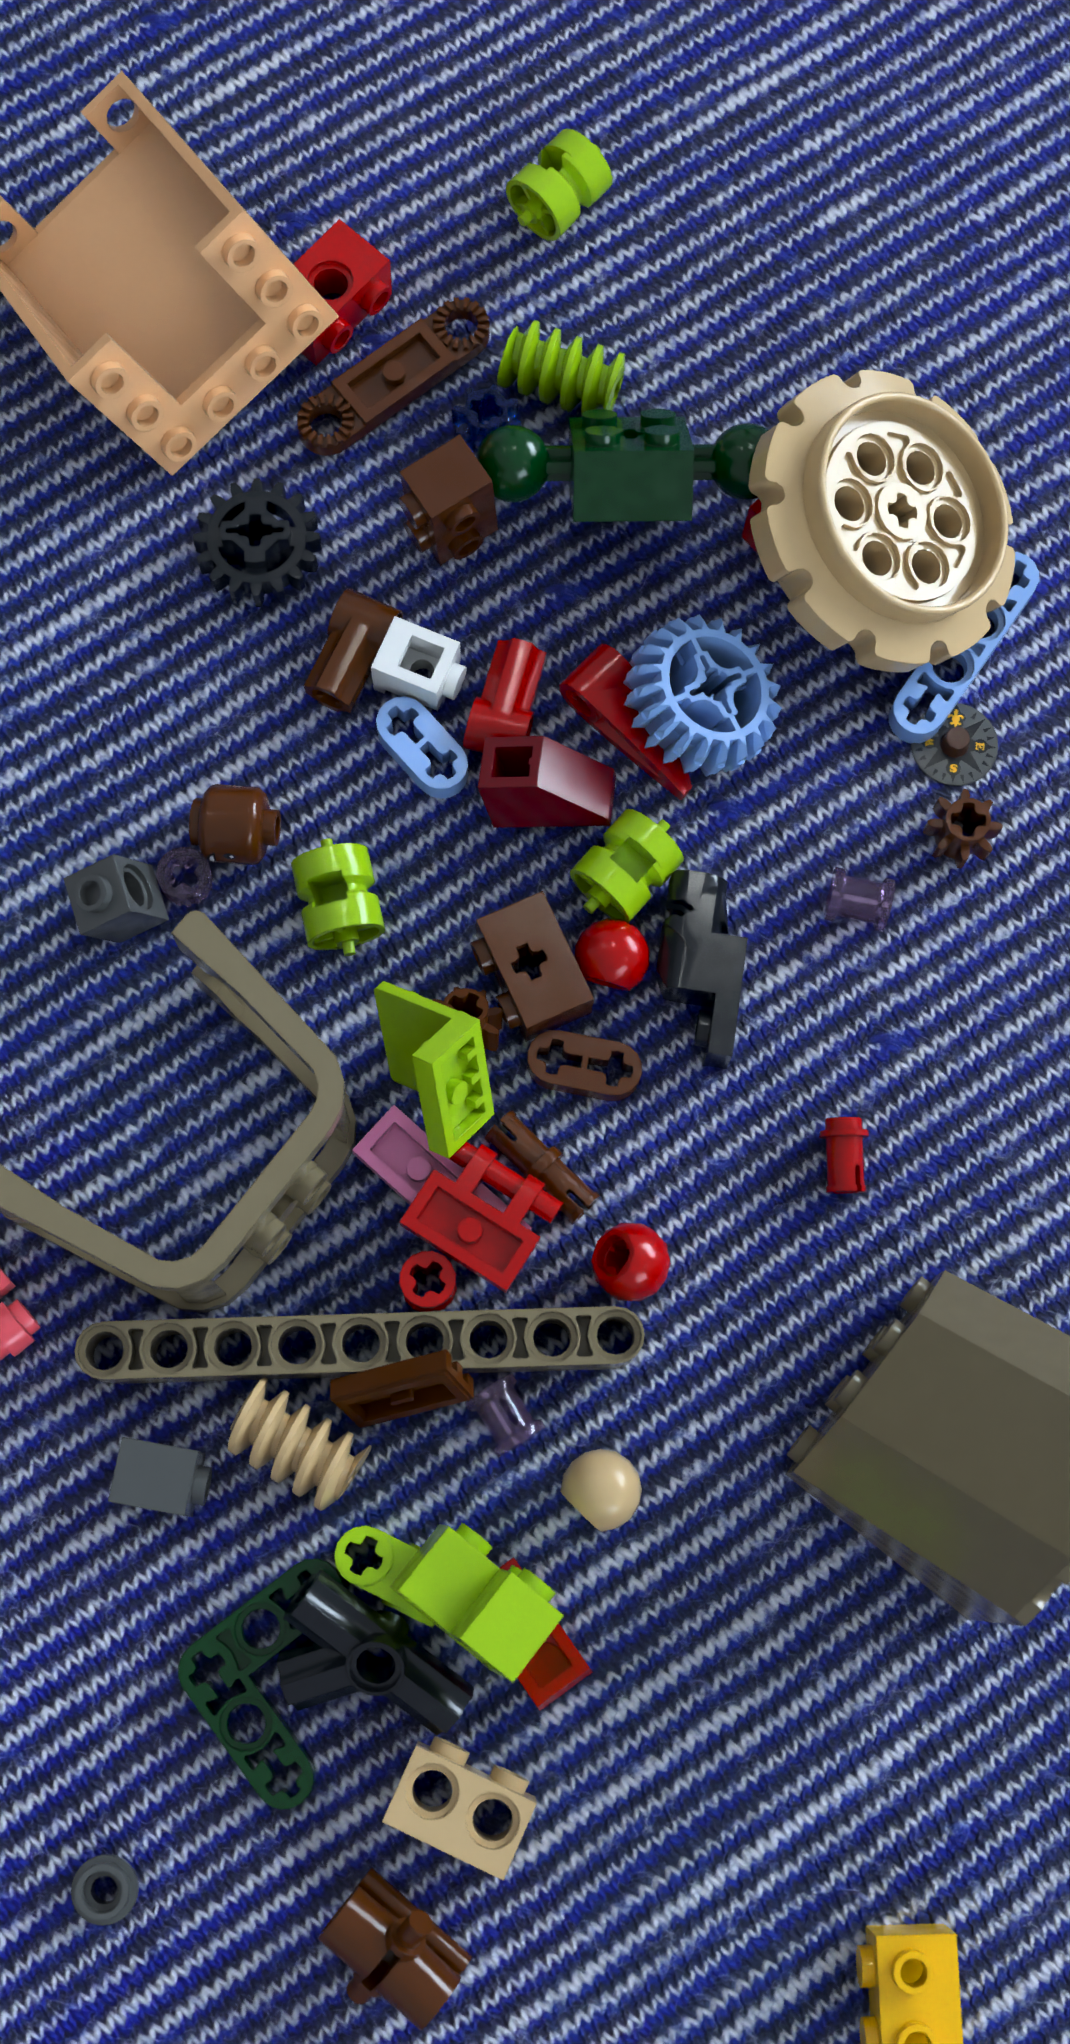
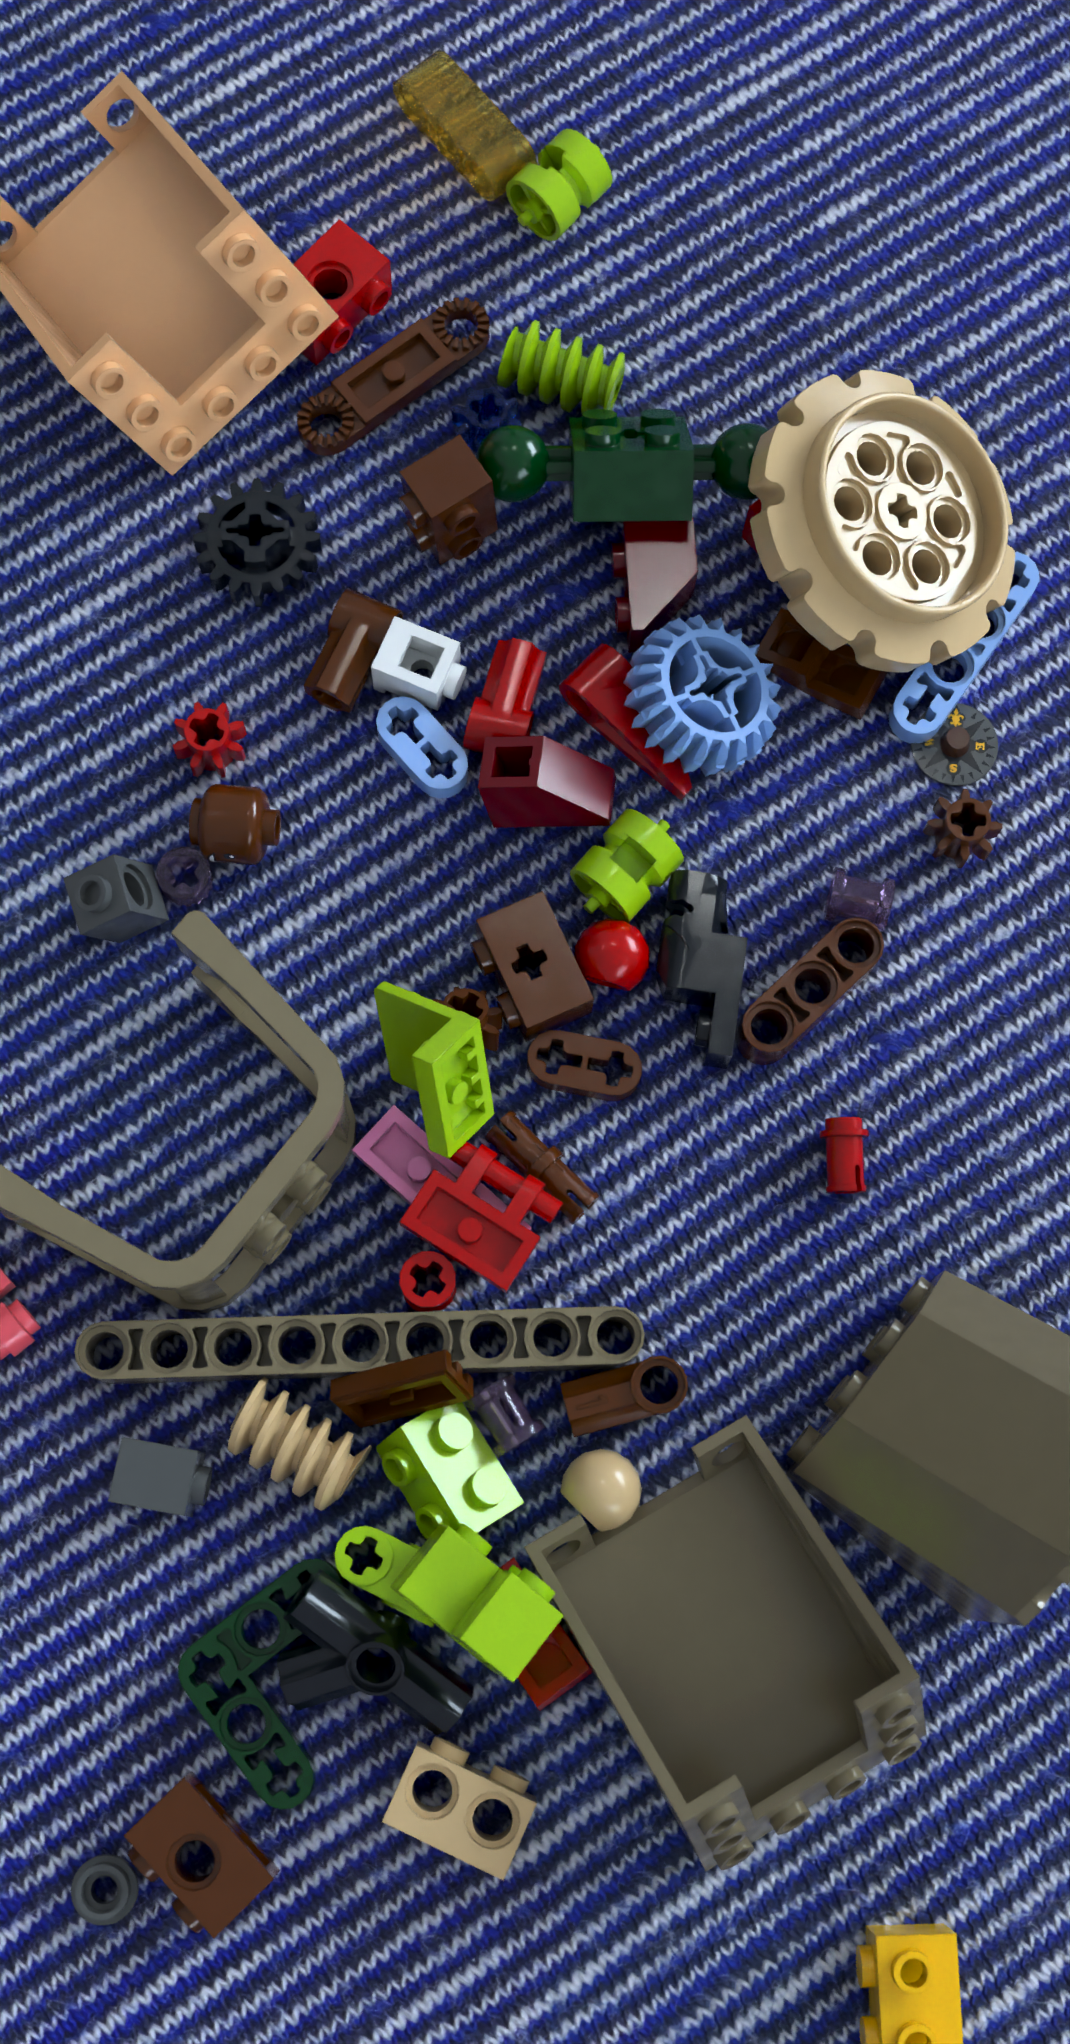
lime wheel [291,838,385,956] -> none
reddish brown pin [317,1867,473,2031] -> none
red piece [591,1223,671,1301] -> none
none -> reddish brown brick [124,1772,280,1939]
none -> red gear [172,702,247,778]
none -> lime bracket [376,1402,524,1539]
none -> clear yellow beam [392,50,537,202]
none -> dark tan windscreen [524,1415,927,1872]
none -> reddish brown piece [560,1356,688,1438]
none -> slope [611,517,698,653]
none -> reddish brown beam [736,917,884,1065]
none -> reddish brown slope [756,608,888,720]

